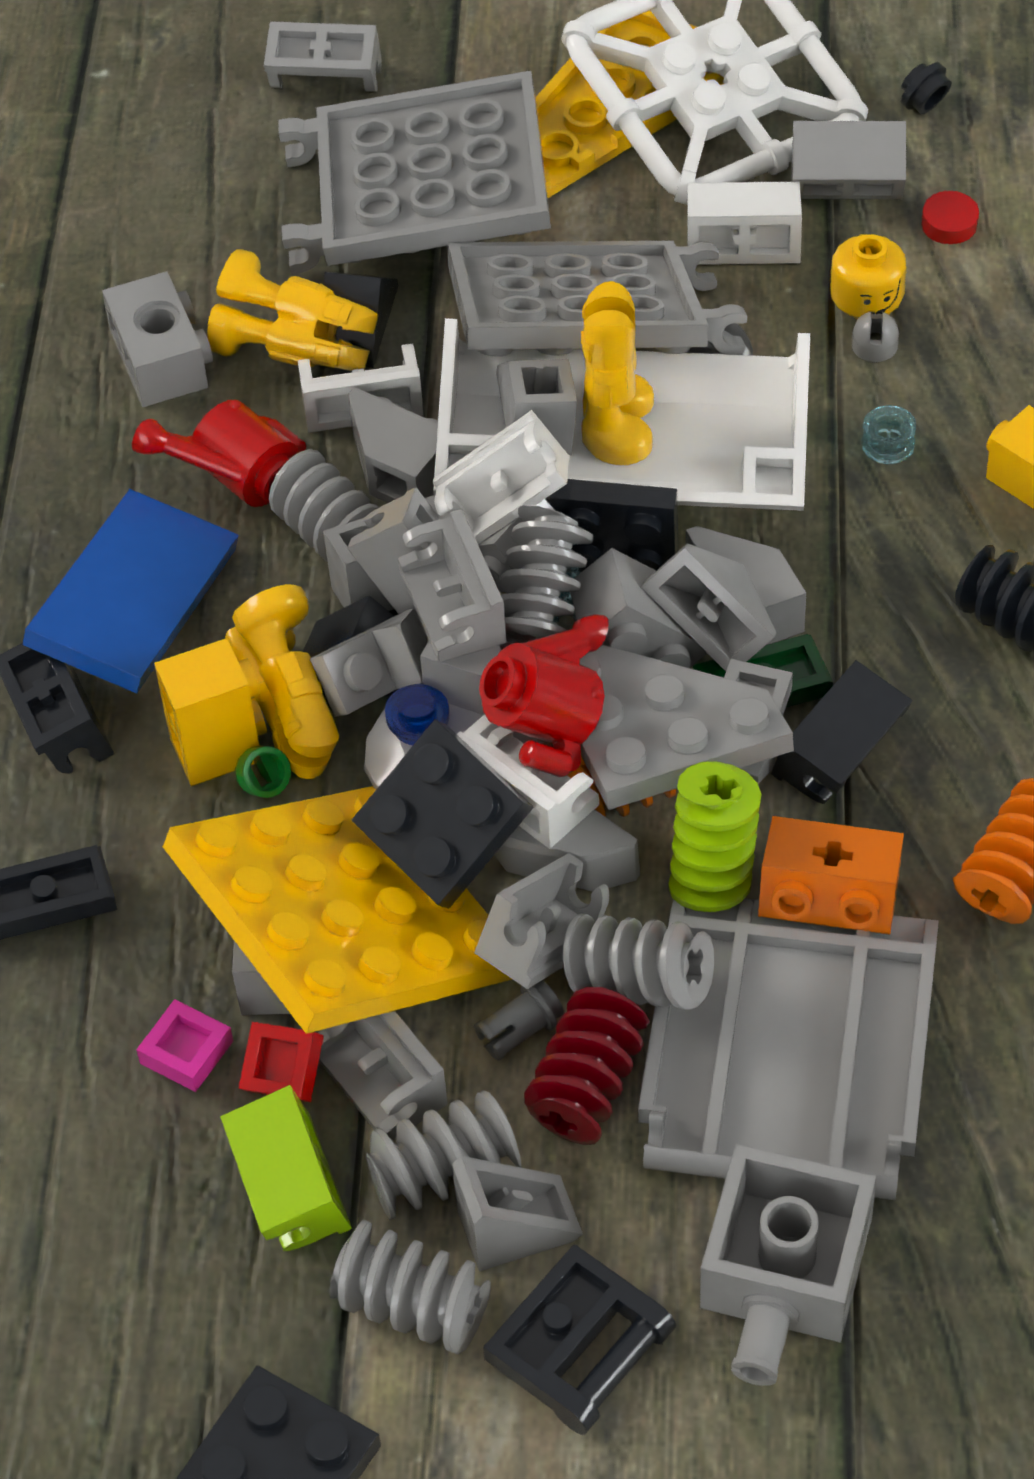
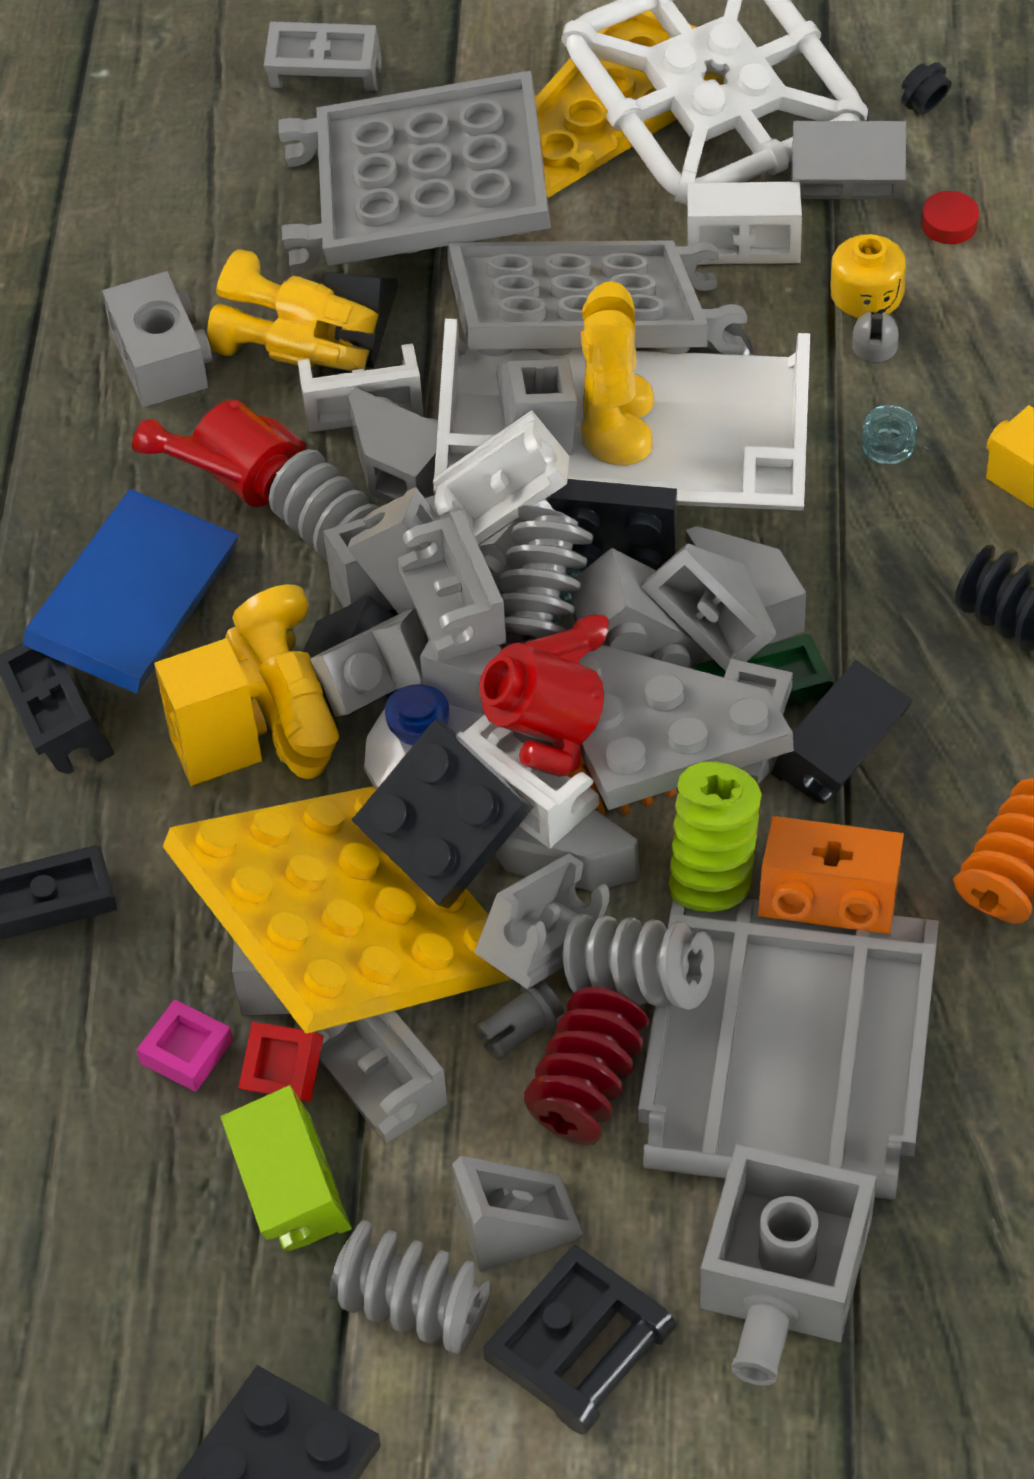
green hinge [235,746,291,798] -> none
light grey piece [366,1090,522,1220] -> none

